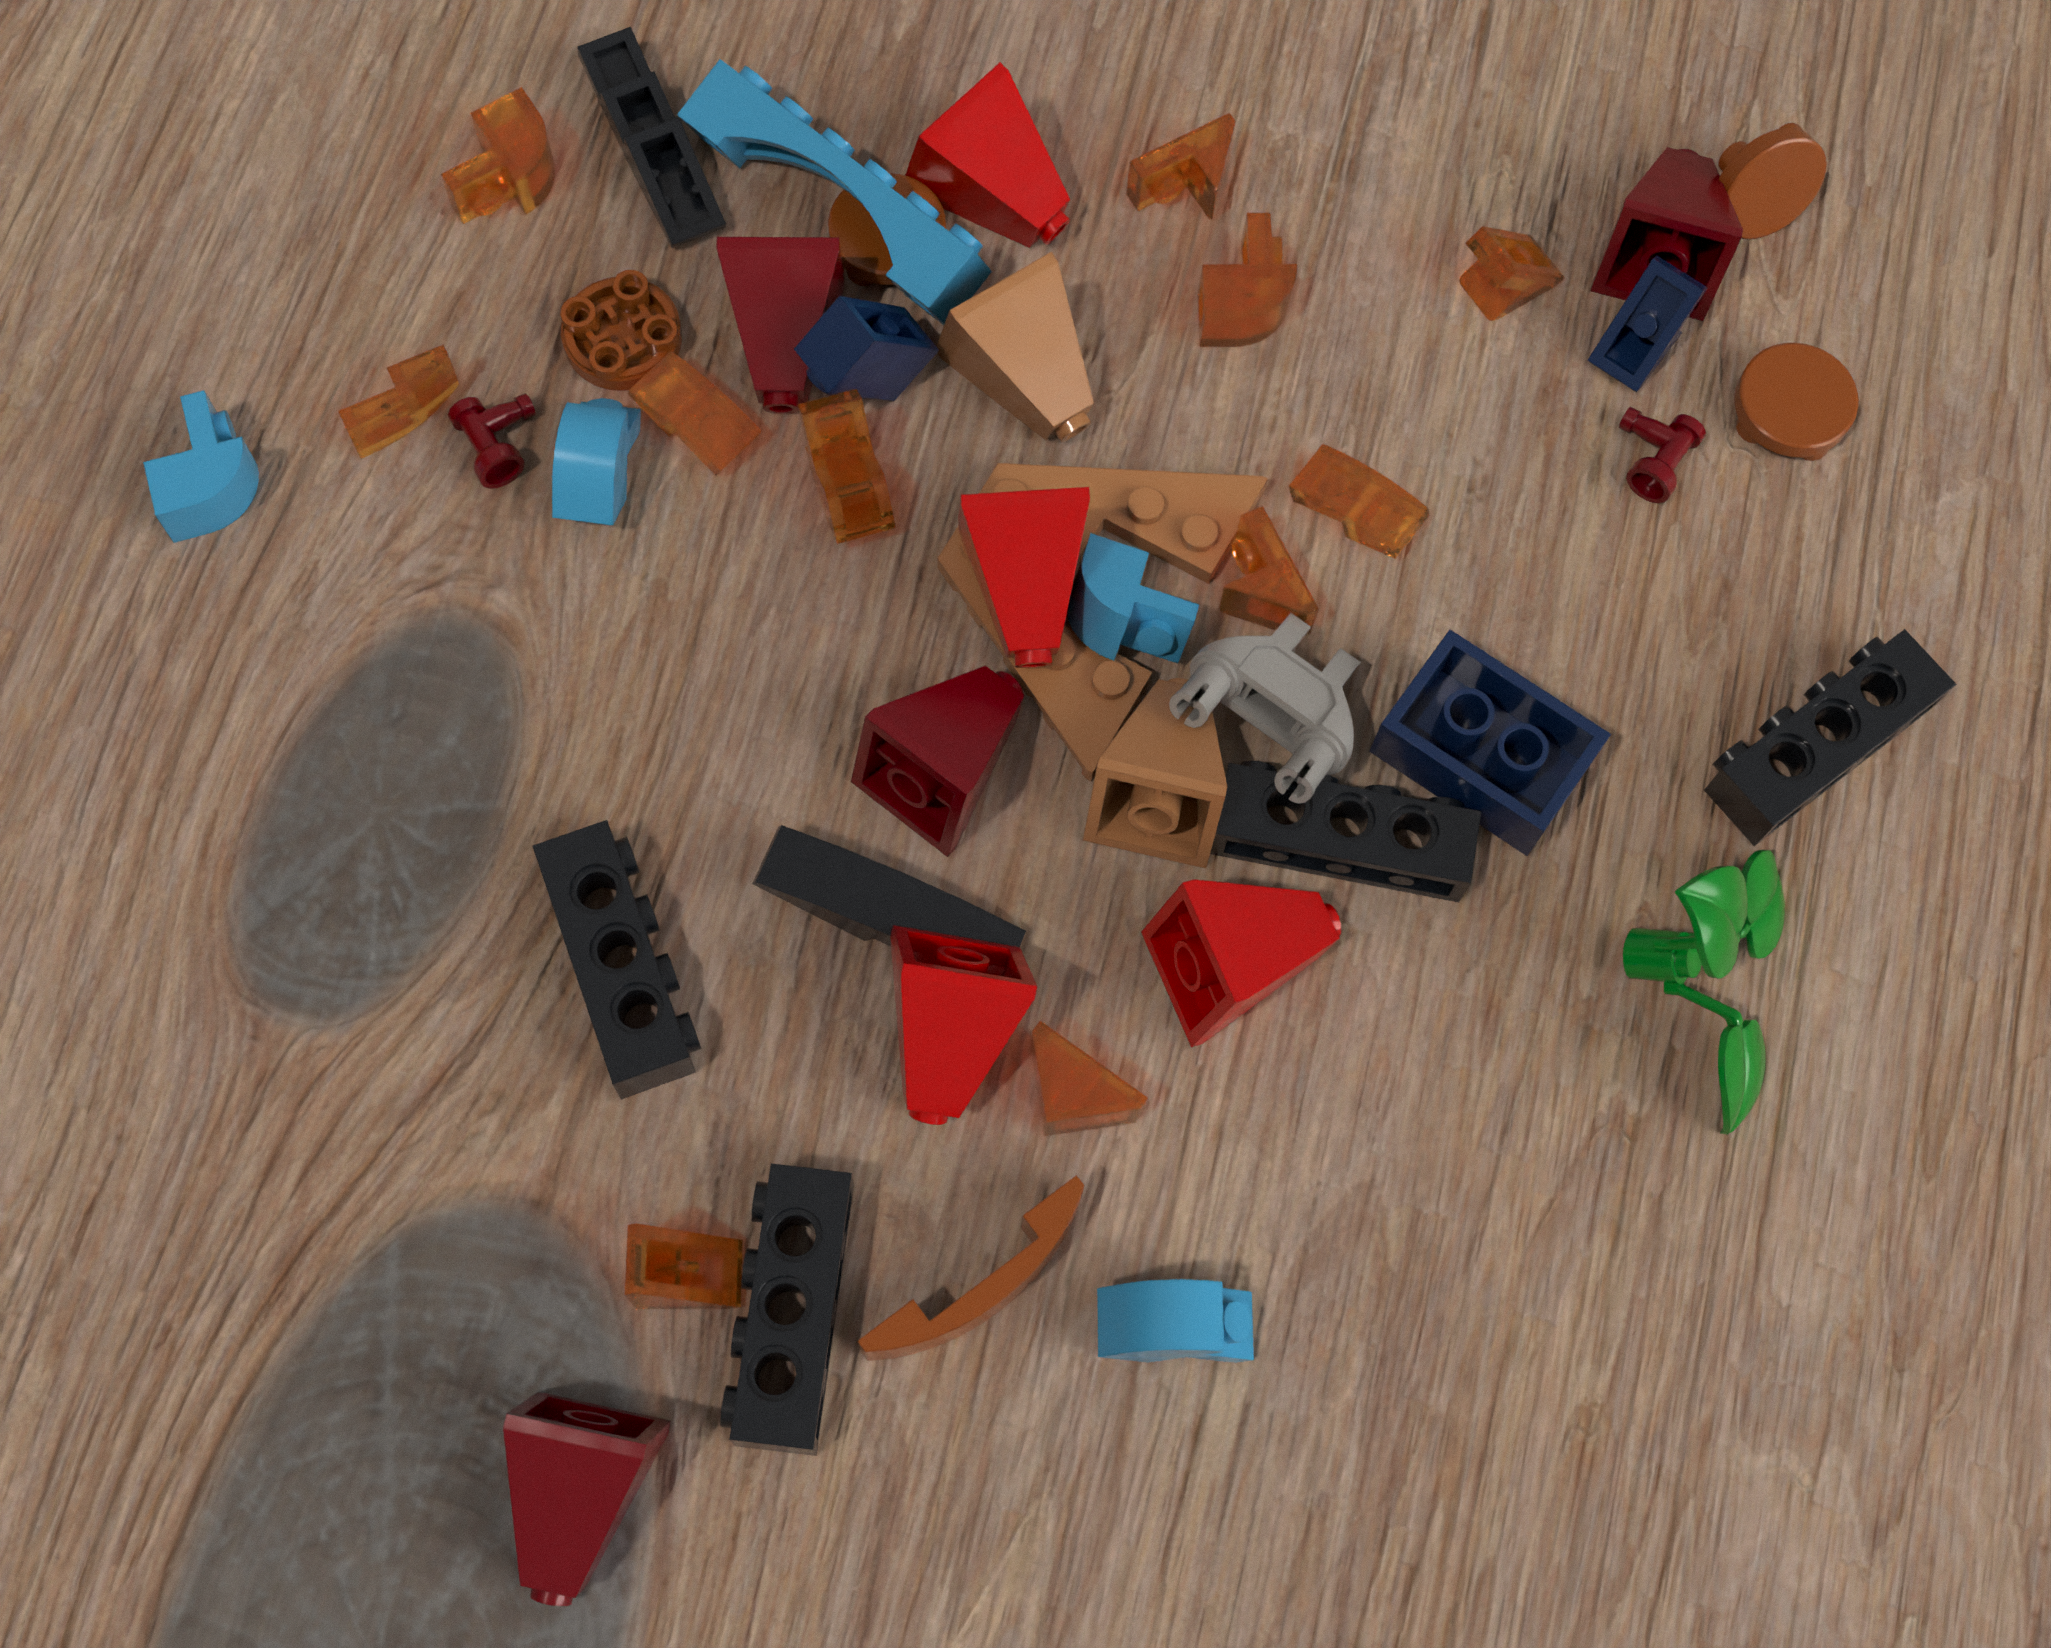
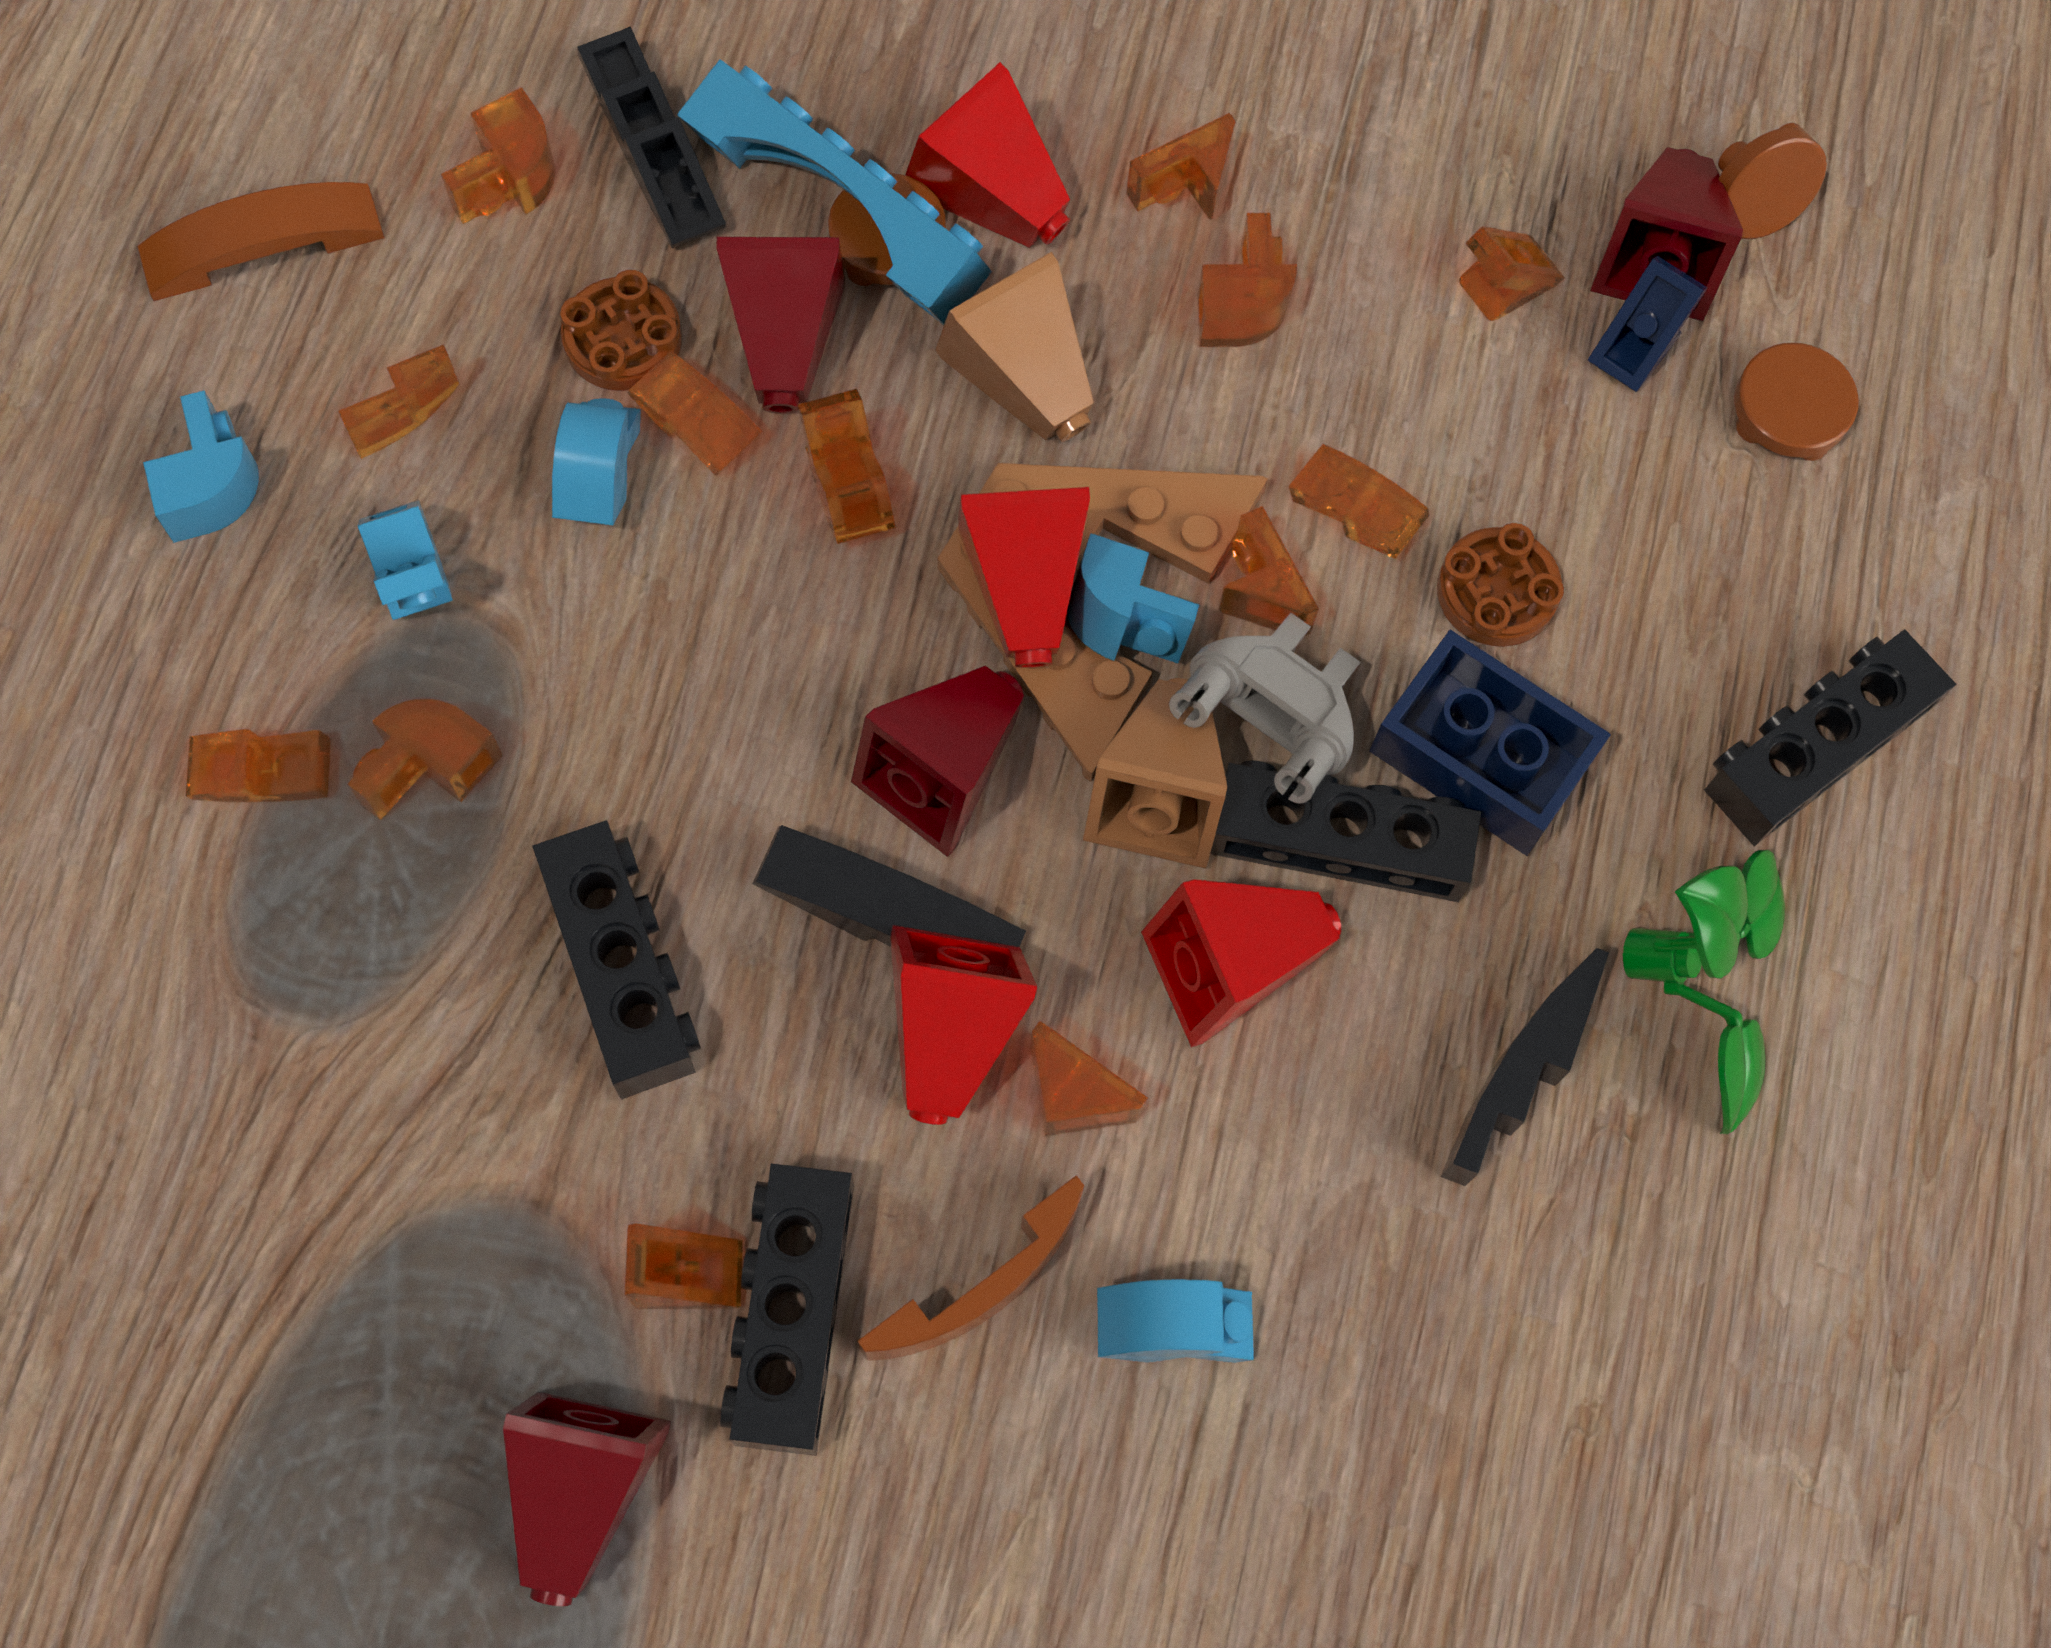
dark red piece [448,393,536,489] -> none
dark blue brick [794,296,939,401] -> none
dark red piece [1619,407,1706,503] -> none
none -> dark orange slope [137,182,385,301]
none -> clear orange slope [186,729,331,802]
none -> clear orange brick [348,699,503,820]
none -> dark azure brick [357,500,453,620]
none -> dark orange tile [1437,523,1564,647]
none -> black slope [1441,948,1609,1186]

